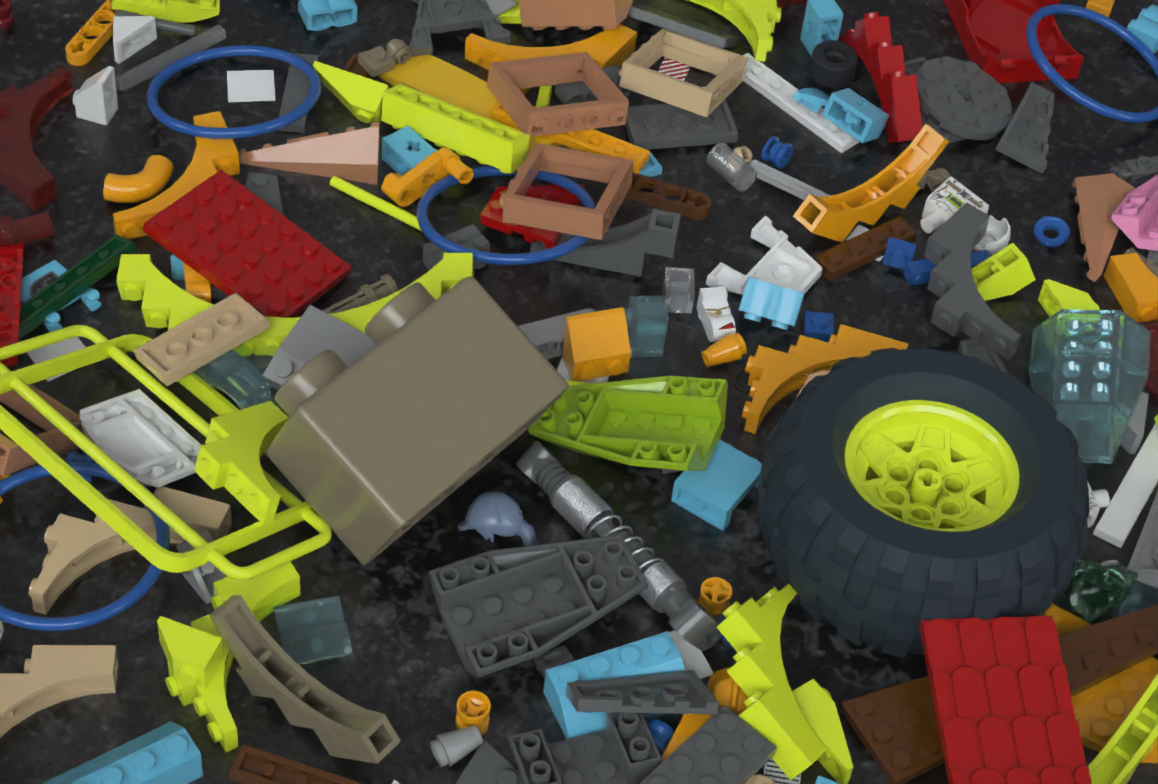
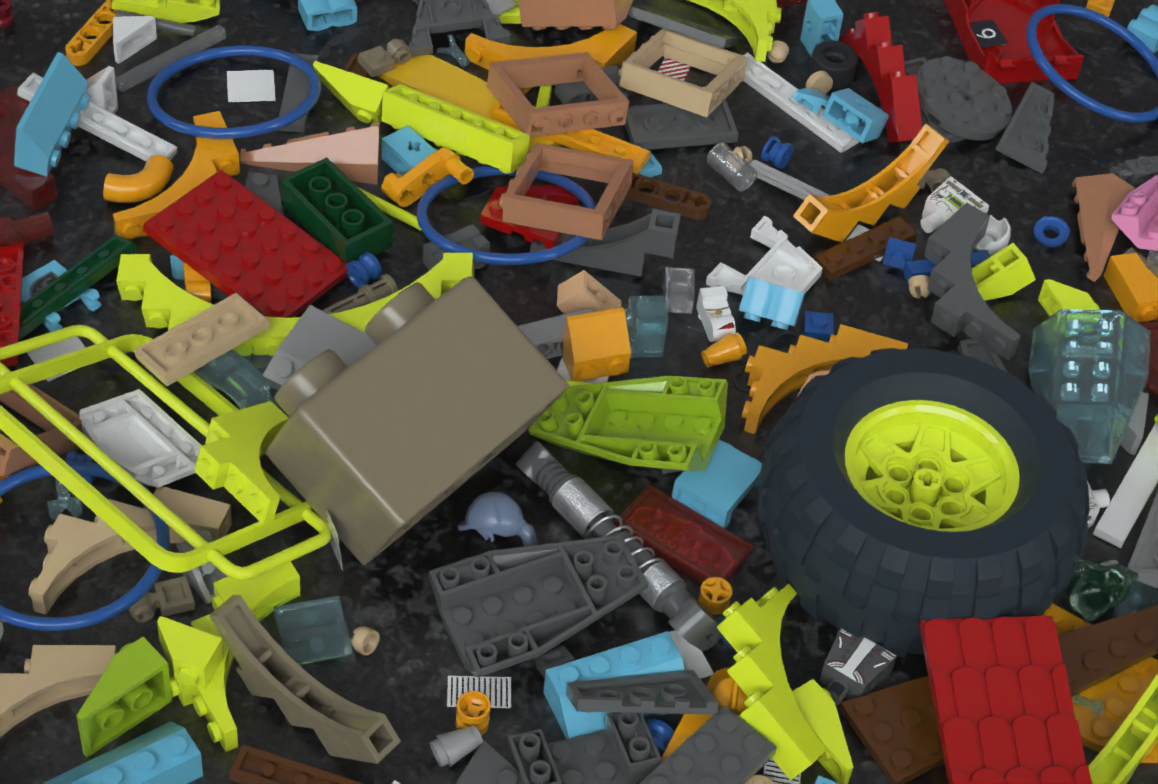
none -> medium azure slope [14,52,91,177]
none -> white tile [17,73,177,161]
none -> clear light blue bar [47,479,82,521]
none -> lime slope [76,636,172,758]
none -> dark tan plate [128,576,195,622]
none -> dark green brick [280,157,393,263]
none -> white sticker [326,509,343,571]
none -> blue wheel [346,252,382,288]
none -> tan hinge [350,626,380,655]
none -> clear light blue bar [437,34,470,67]
none -> white sticker [447,676,511,708]
none -> light nougat slope [557,270,621,314]
none -> clear red tile [614,485,753,583]
none -> tan hinge [767,40,789,63]
none -> tan tile [806,71,833,94]
none -> dark grey torso [820,628,897,705]
none -> tan hinge [908,275,931,299]
none -> black sticker [969,20,1008,48]
none -> clear light blue piece [1074,695,1105,717]

